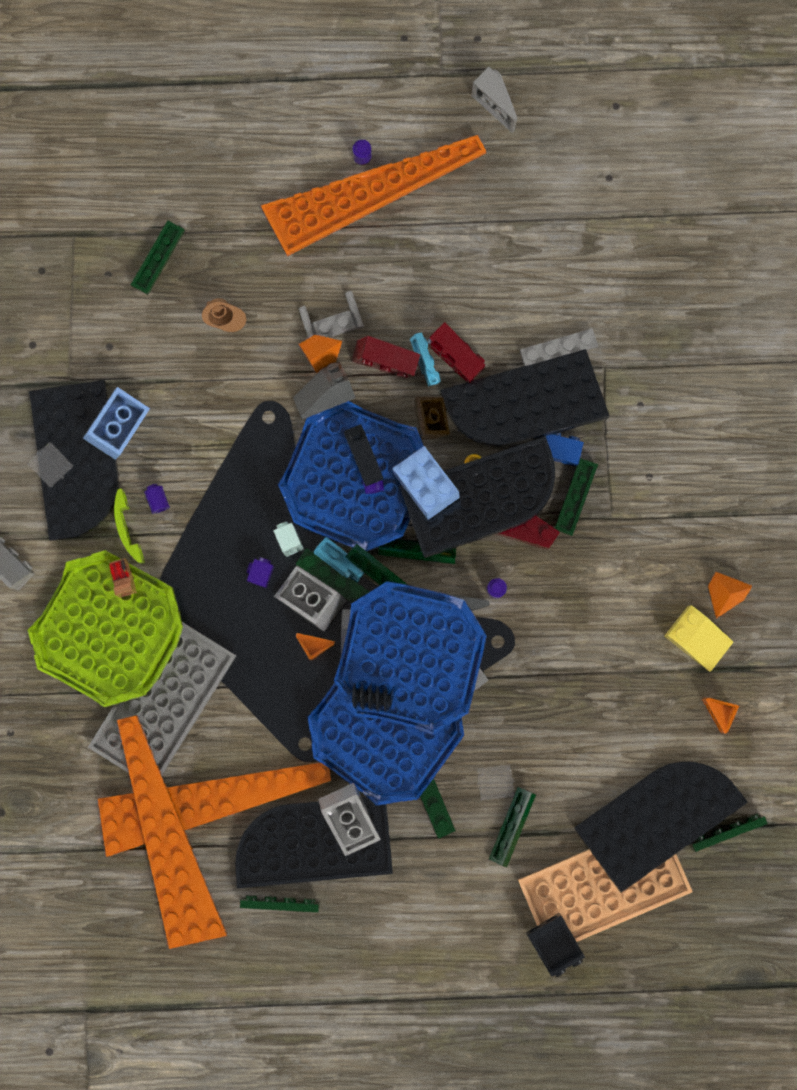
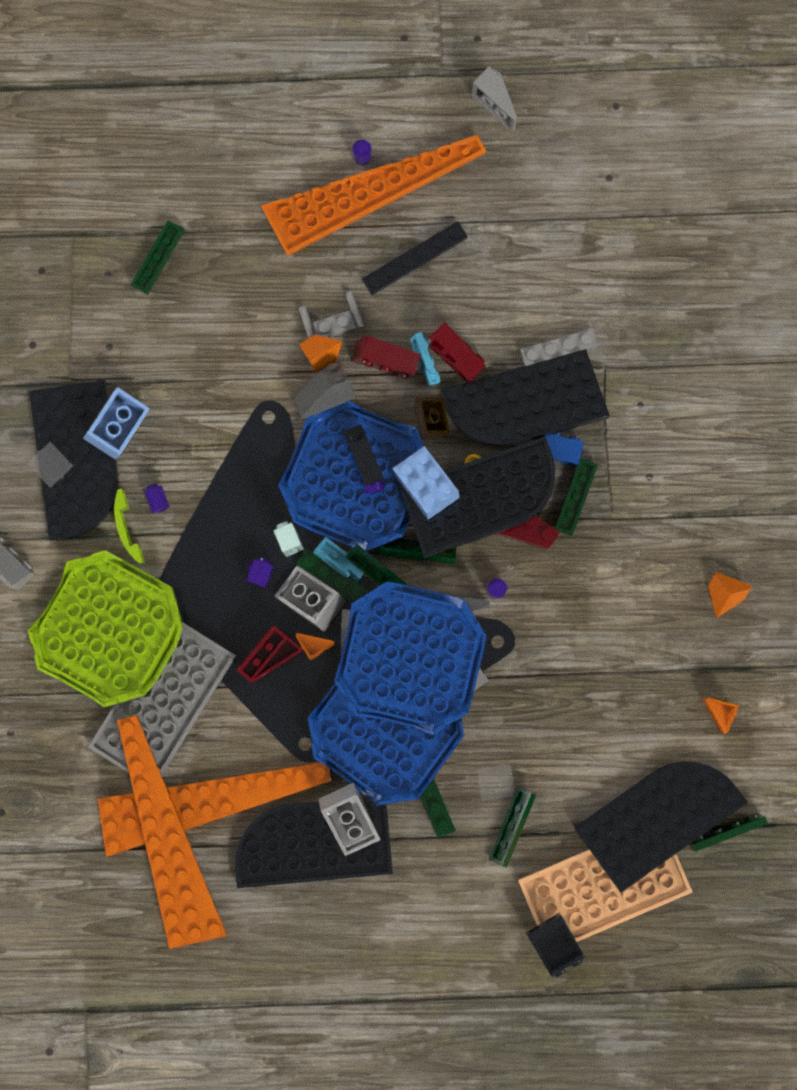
leg [110,558,137,598] -> none
medium nougat piece [202,298,246,332] -> none
dark green plate [240,895,320,913] -> none
black piece [352,683,394,713] -> none
light yellow slope [664,605,733,672] -> none
none -> dark red wedge [236,624,304,683]
none -> black plate [362,221,468,296]

